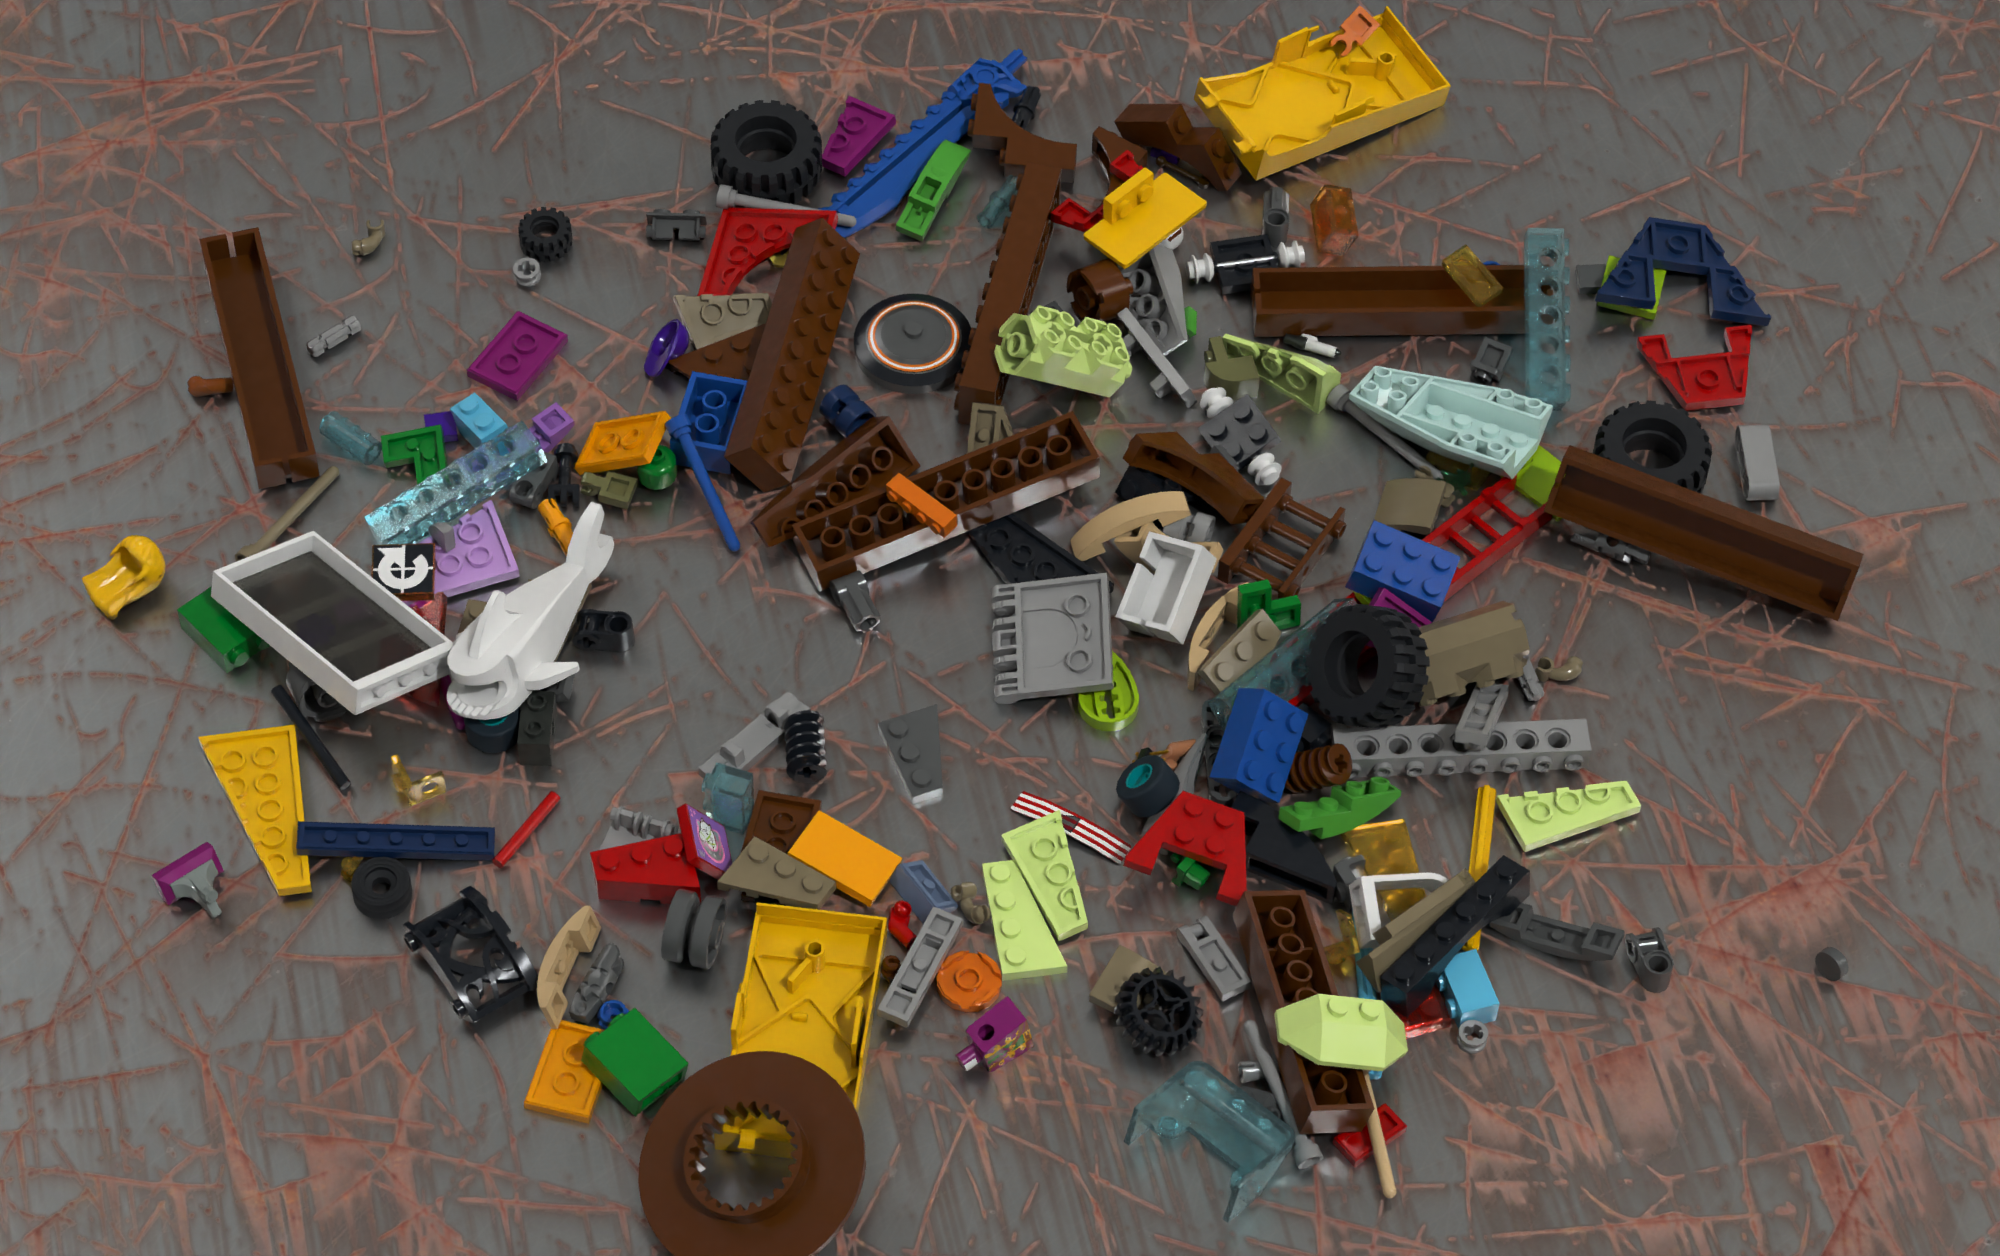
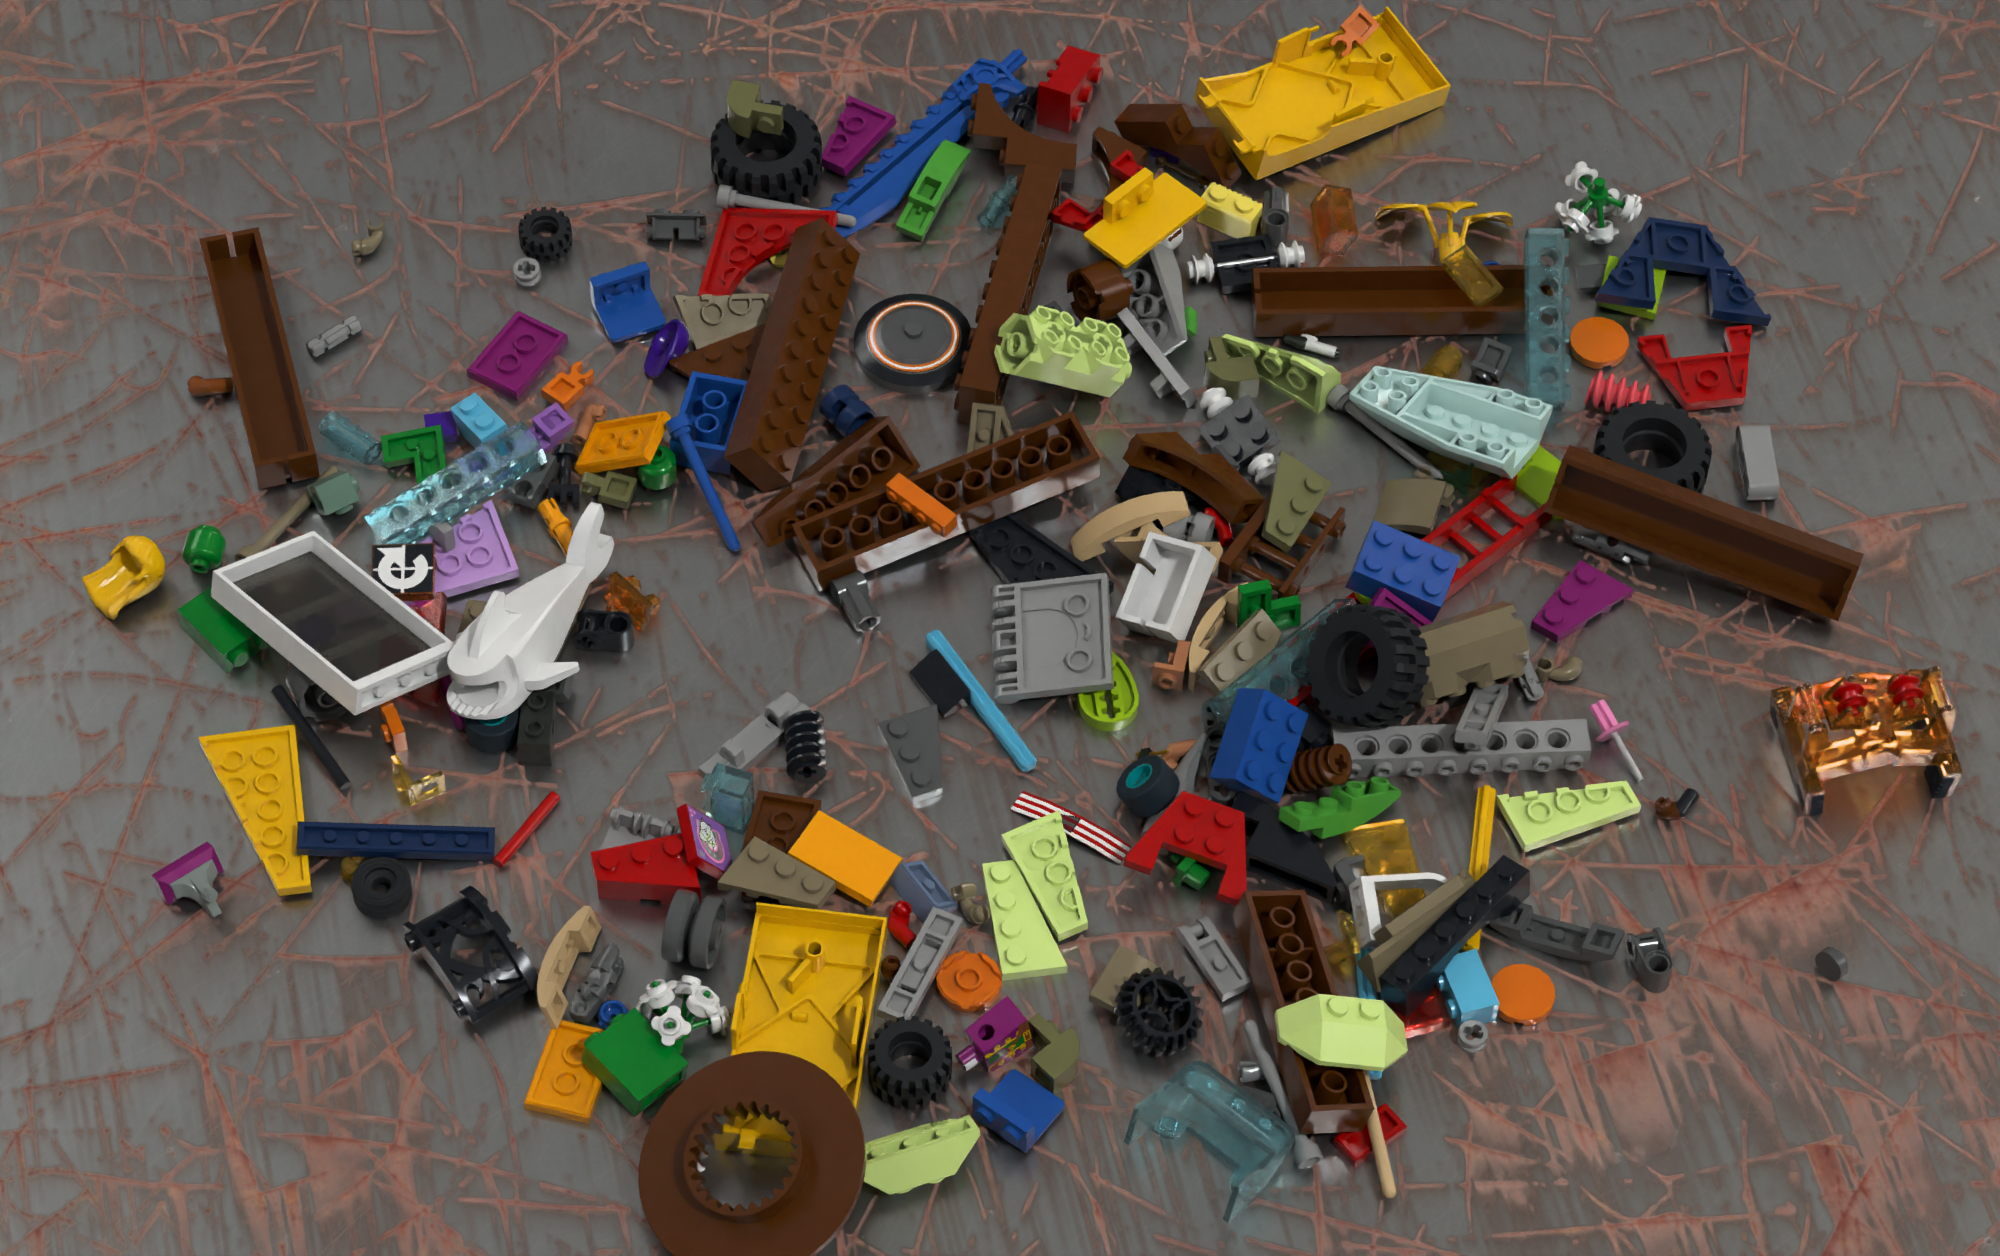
none -> green head [182,525,226,574]
none -> sand green brick [307,470,360,515]
none -> orange plate [378,700,408,753]
none -> orange plate [541,361,595,411]
none -> nougat arm [572,402,607,446]
none -> blue bracket [589,261,666,343]
none -> clear orange hips [604,571,661,631]
none -> white plant [636,975,731,1053]
none -> olive brick [727,80,784,138]
none -> yellowish green wedge [863,1115,981,1195]
none -> black tyre [868,1016,952,1109]
none -> black slope [909,649,971,718]
none -> medium azure axle [925,629,1037,773]
none -> blue bracket [972,1069,1064,1153]
none -> olive brick [1028,1013,1080,1095]
none -> red wedge [1037,45,1103,134]
none -> nougat bracket [1152,640,1191,690]
none -> light yellow brick [1197,182,1263,238]
none -> red arm [1201,507,1234,547]
none -> olive wing [1261,450,1333,553]
none -> yellow plant [1375,201,1513,264]
none -> clear yellow brick [1422,345,1463,379]
none -> orange tile [1491,964,1556,1026]
none -> magenta wing [1530,560,1634,643]
none -> white plant [1555,161,1642,244]
none -> orange tile [1569,317,1629,369]
none -> coral piece [1585,370,1652,412]
none -> bright pink piece [1589,699,1644,782]
none -> arm [1655,788,1700,820]
none -> clear orange container [1770,666,1963,817]

